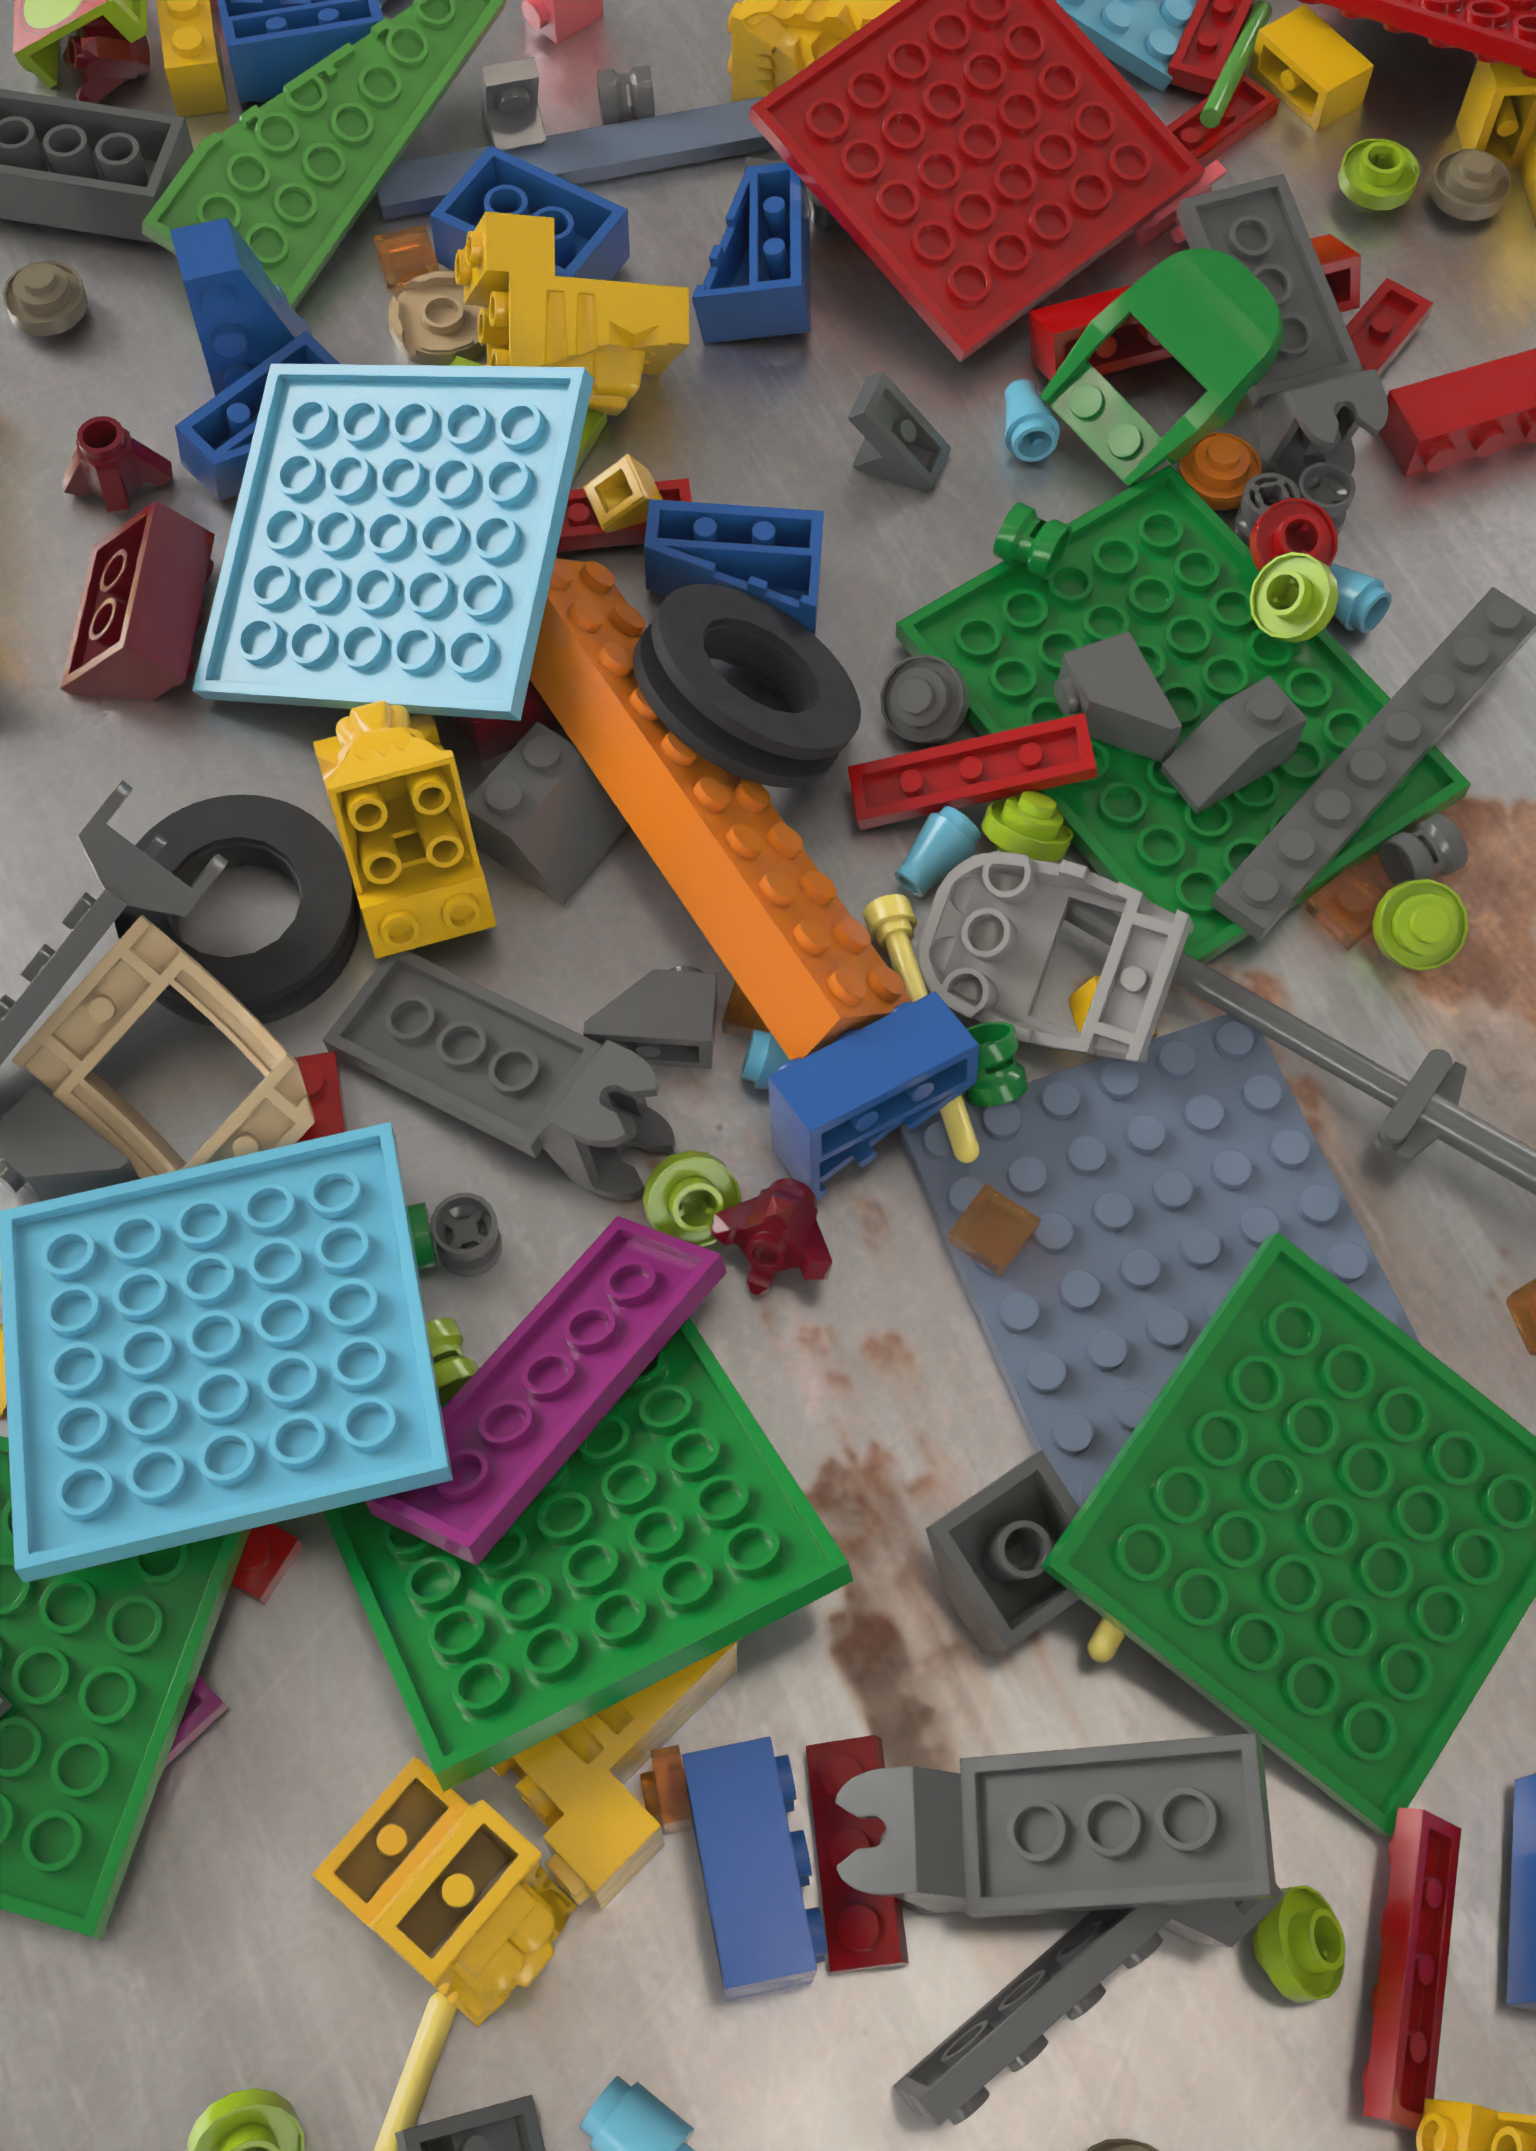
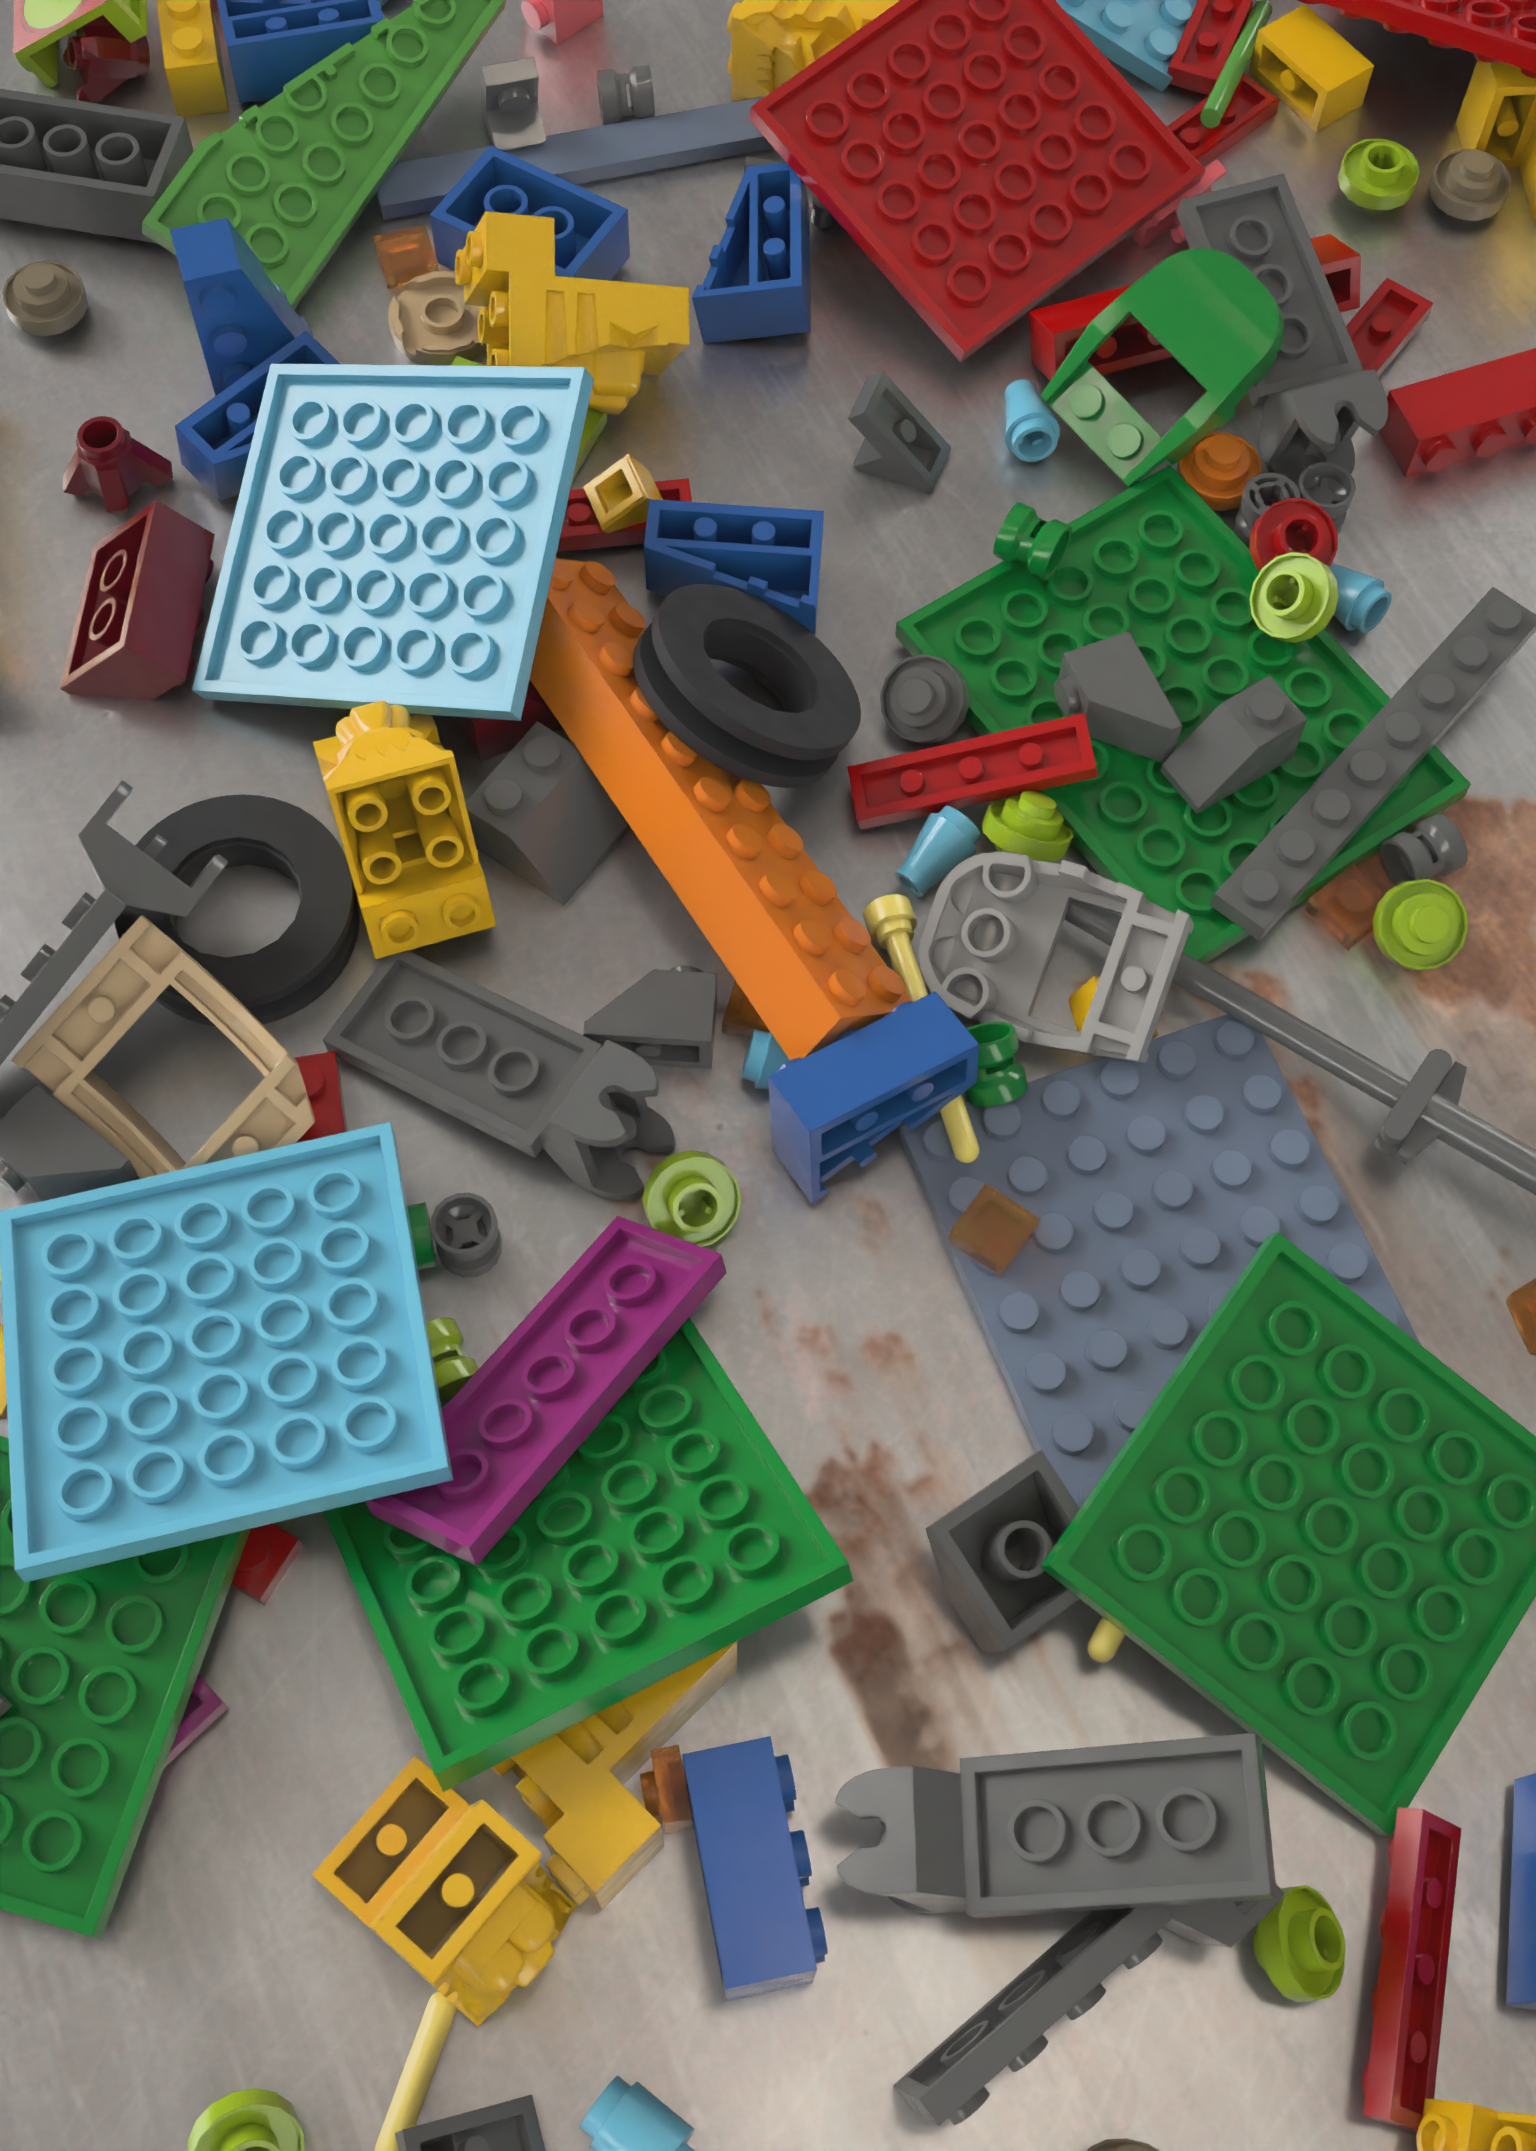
dark red rock [711,1178,833,1297] -> none
red plate [806,1735,909,1974] -> none

